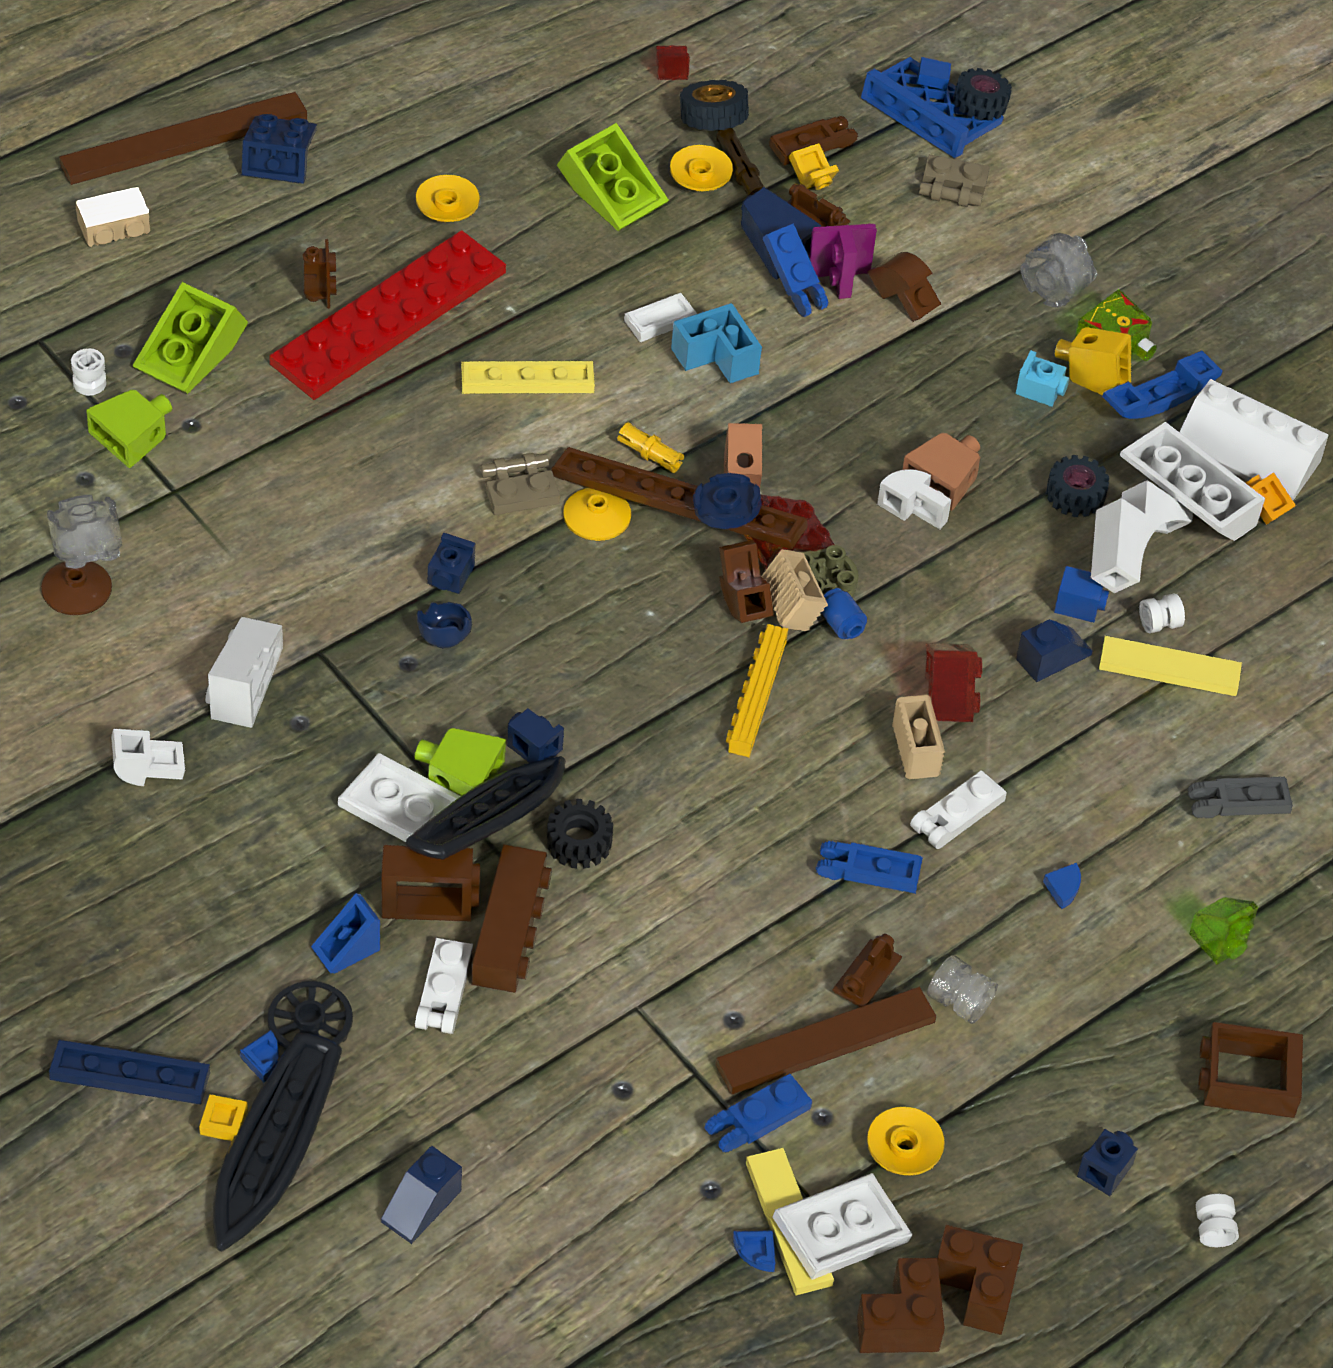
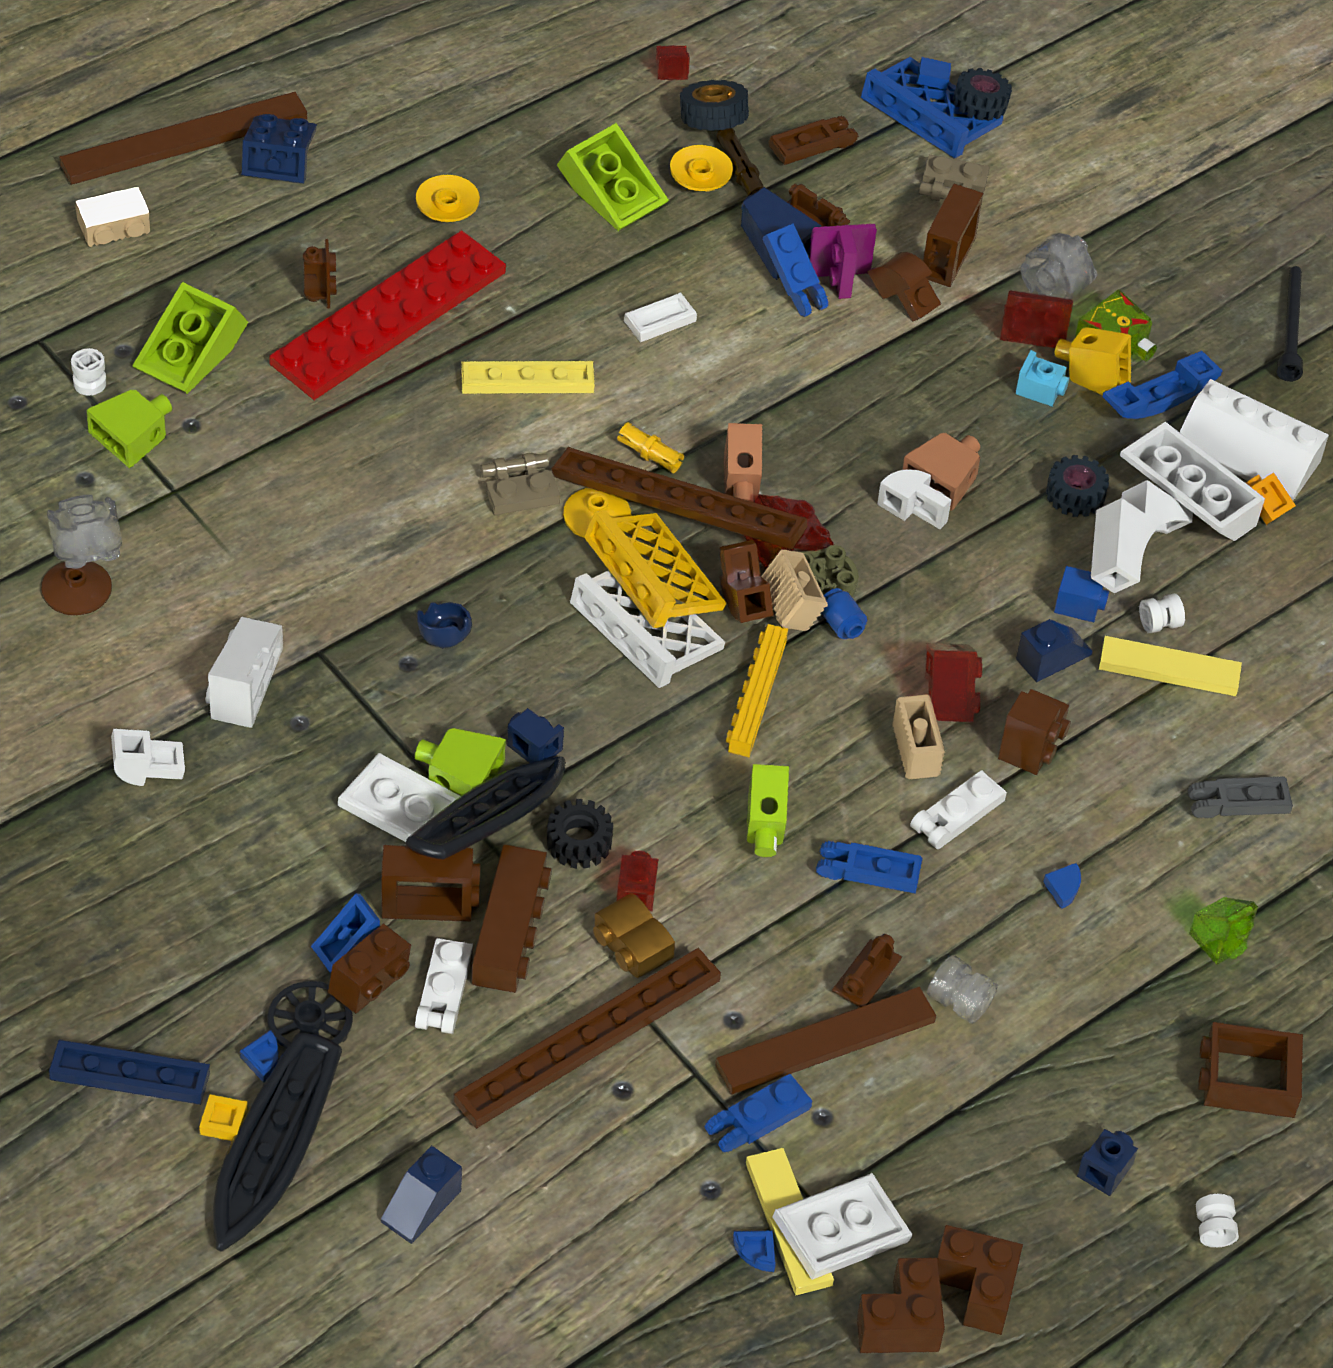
dark blue brick [427,533,476,594] -> none
dark azure brick [671,303,762,383] -> none
dark blue tile [693,473,762,529] -> none
yellow bracket [789,143,839,190] -> none
yellow dish [867,1107,945,1176] -> none
none -> reddish brown brick [328,923,411,1014]
none -> reddish brown plate [454,947,721,1129]
none -> white fence [570,570,725,688]
none -> yellow fence [584,510,726,628]
none -> pearl gold brick [593,893,675,978]
none -> clear red brick [617,851,659,912]
none -> lime torso [747,764,789,857]
none -> reddish brown window [923,183,984,287]
none -> reddish brown brick [998,689,1071,775]
none -> clear red bracket [1000,290,1073,348]
none -> black piece [1277,266,1303,382]

